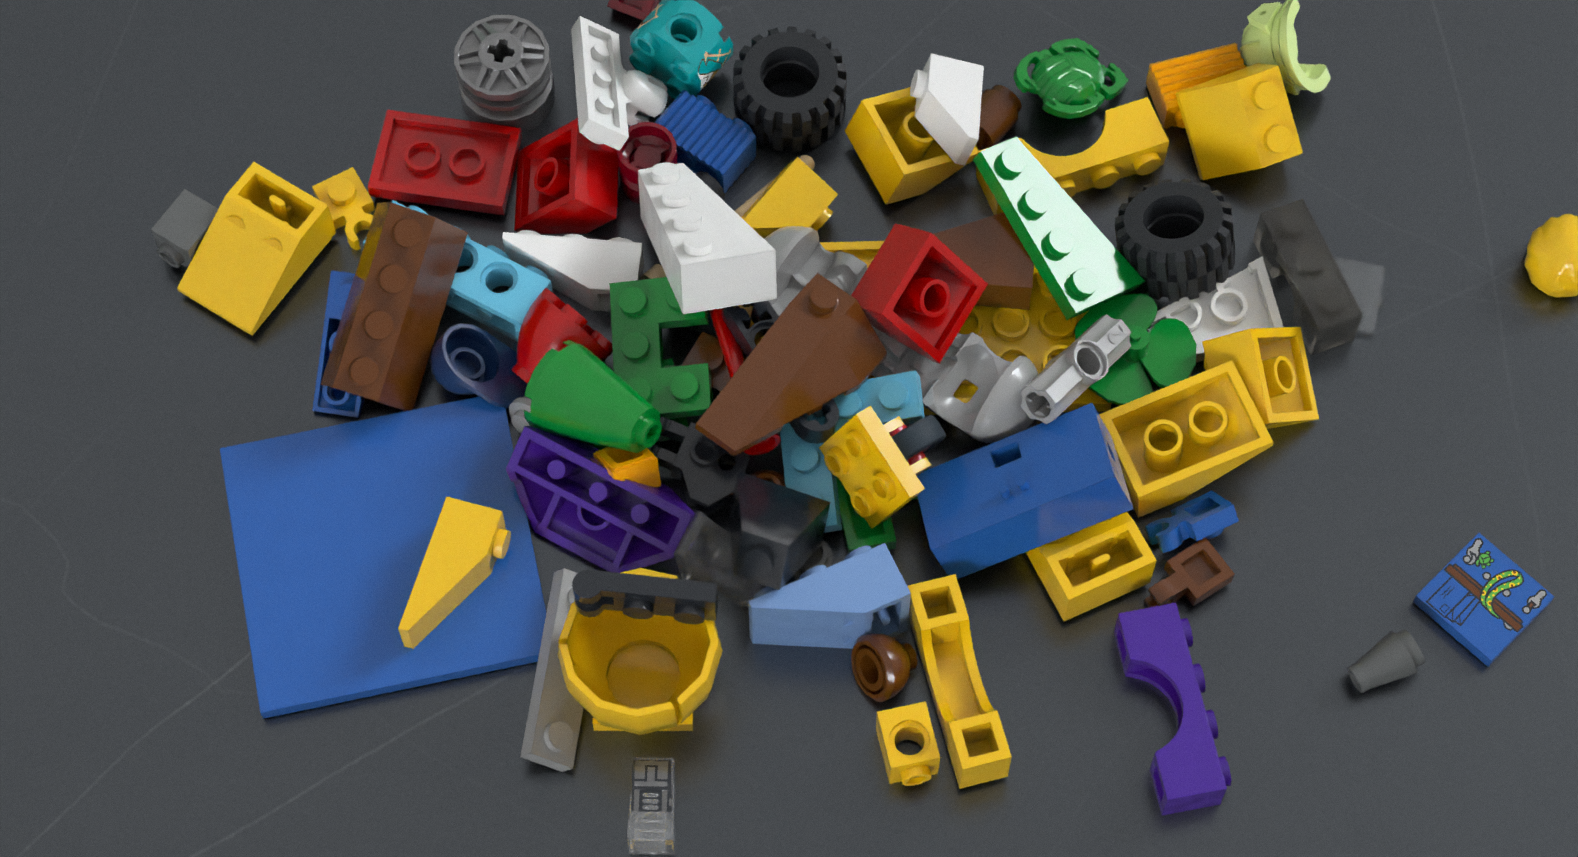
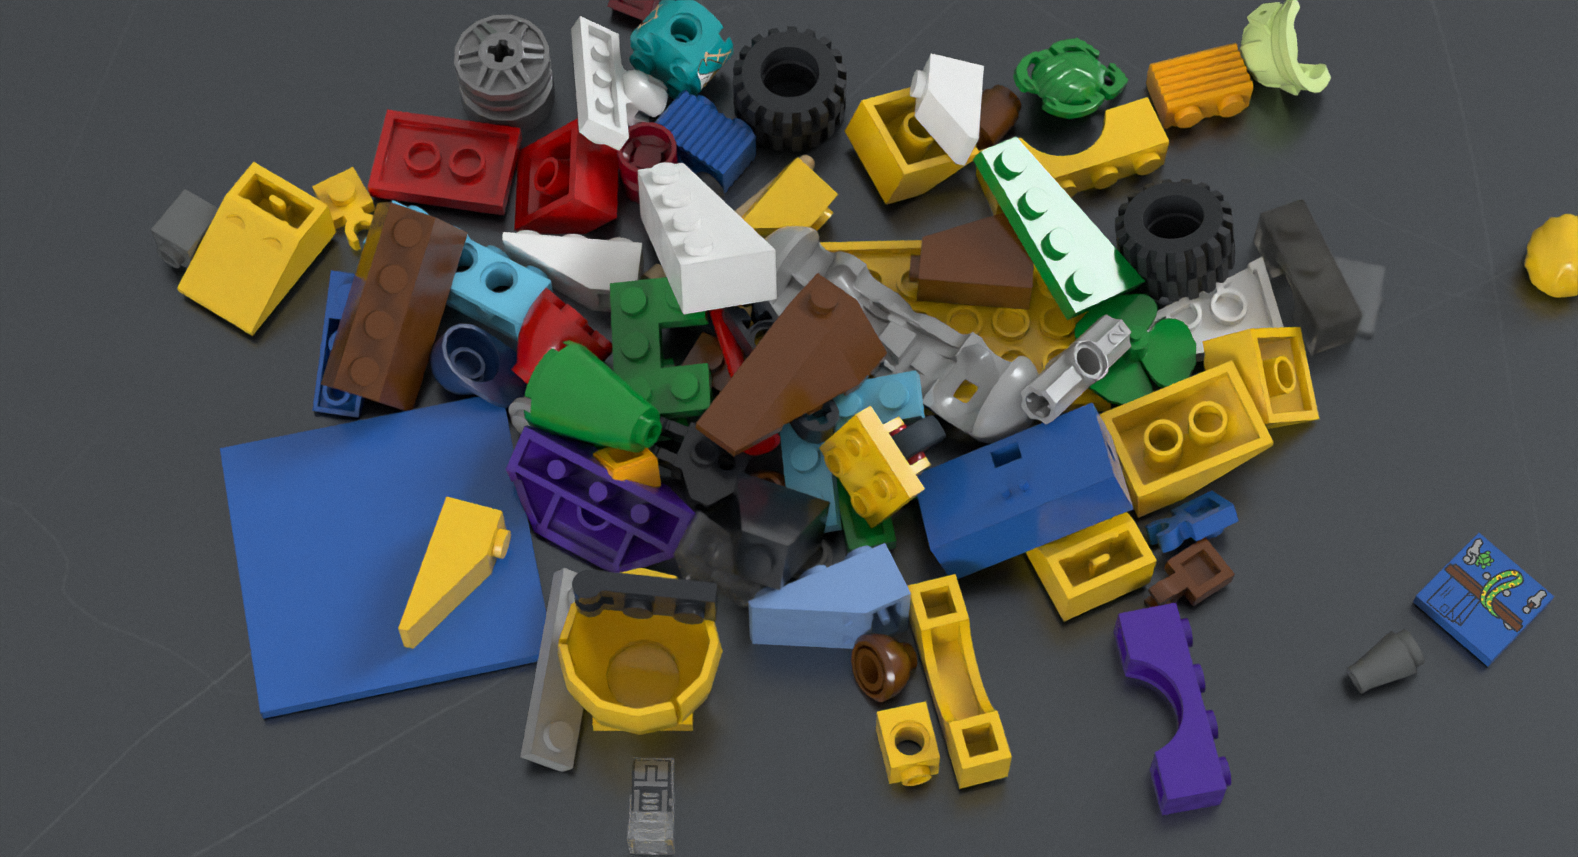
red slope [851,223,988,364] -> none
yellow slope [1175,63,1303,180] -> none

